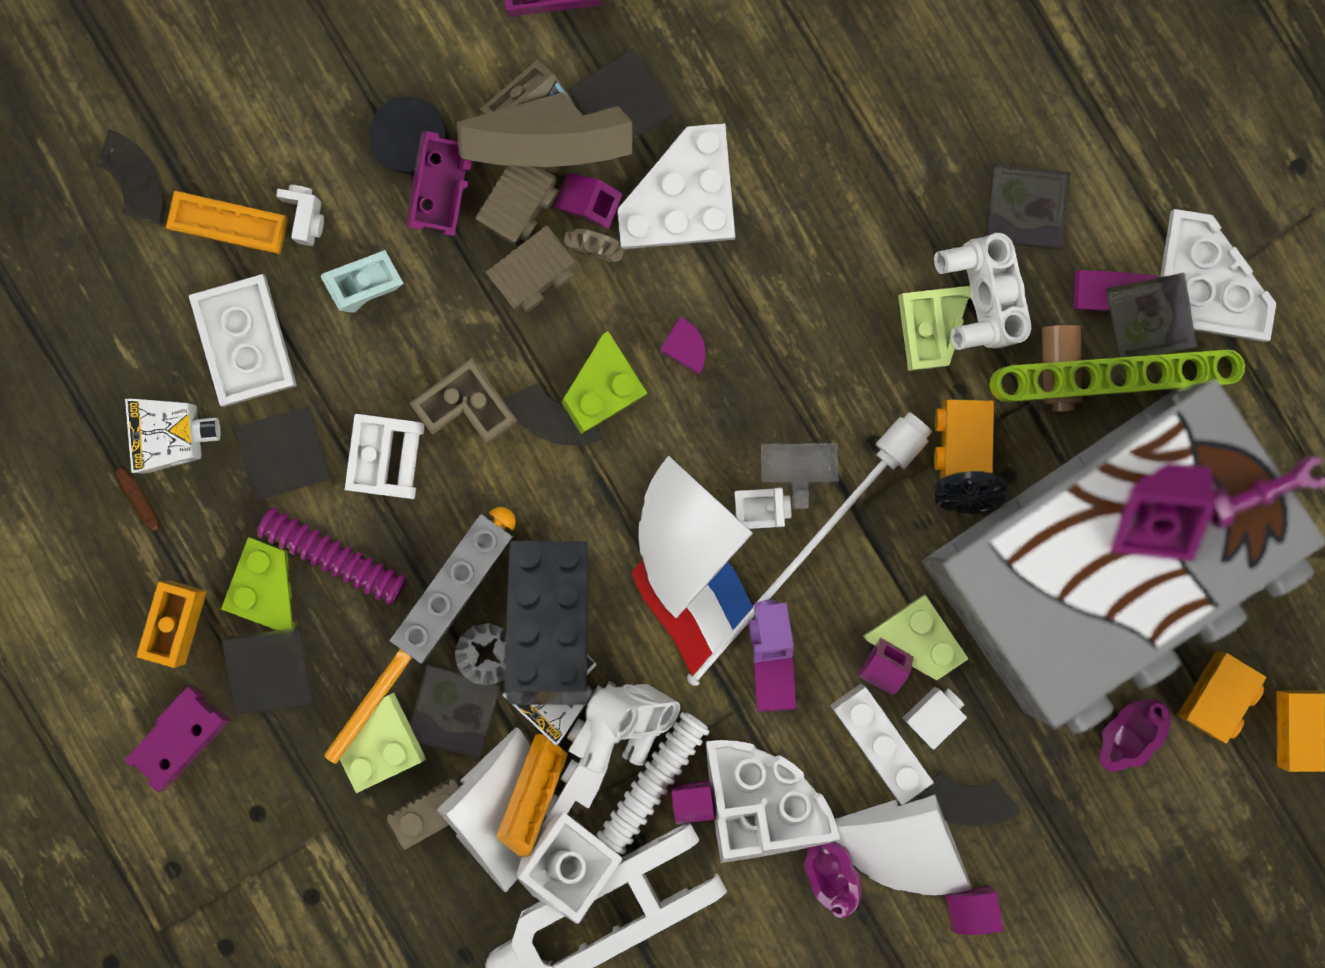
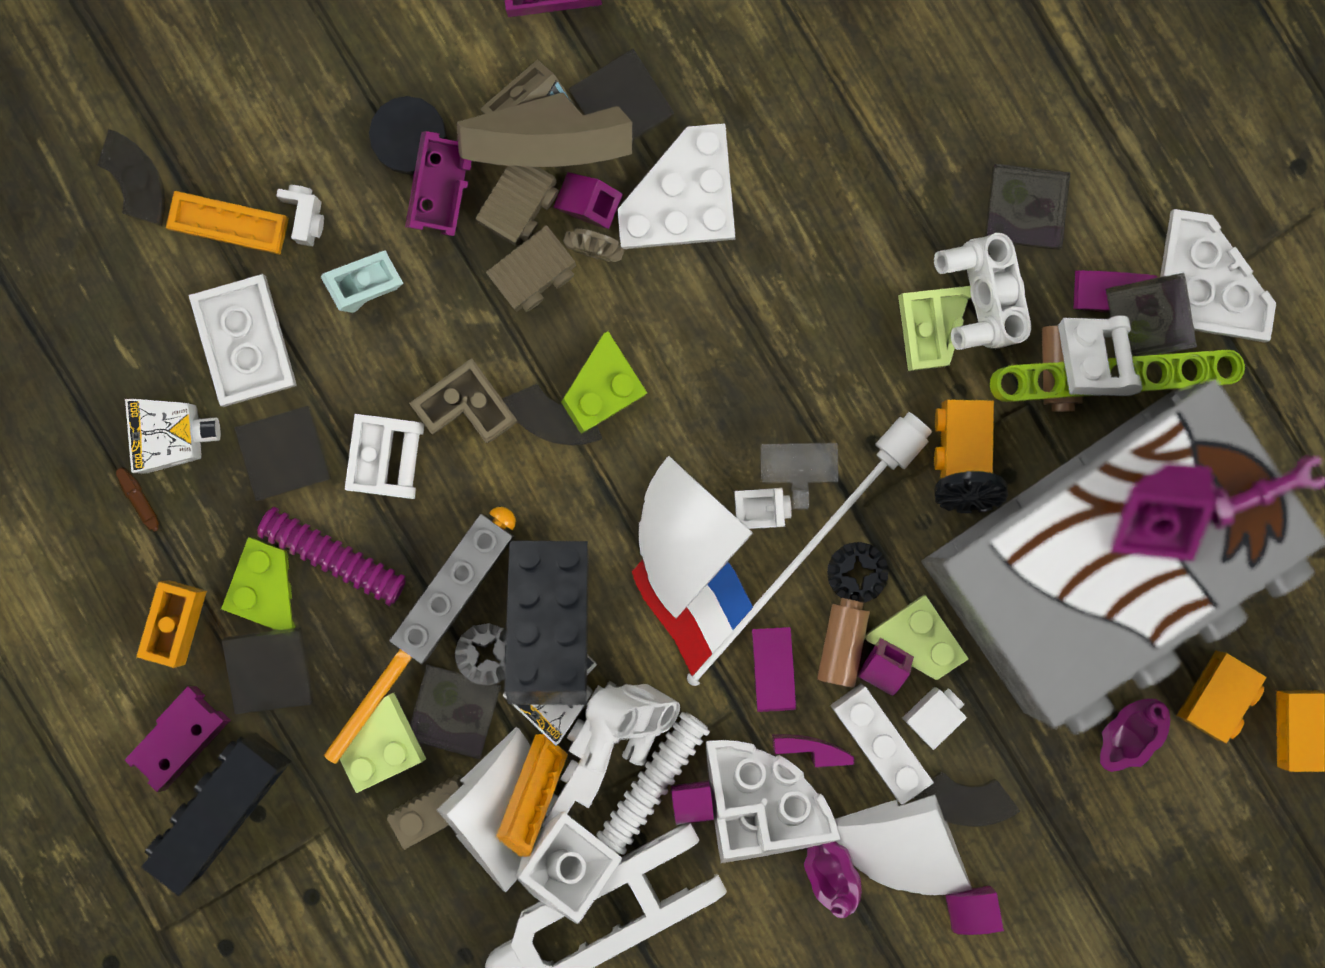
magenta brick [660,317,706,376] -> none
medium lavender brick [749,600,794,663] -> none
none -> black brick [141,733,292,897]
none -> magenta slope [772,734,854,767]
none -> medium nougat brick [817,598,870,687]
none -> black gear [827,542,889,603]
none -> white plate [1058,316,1142,396]

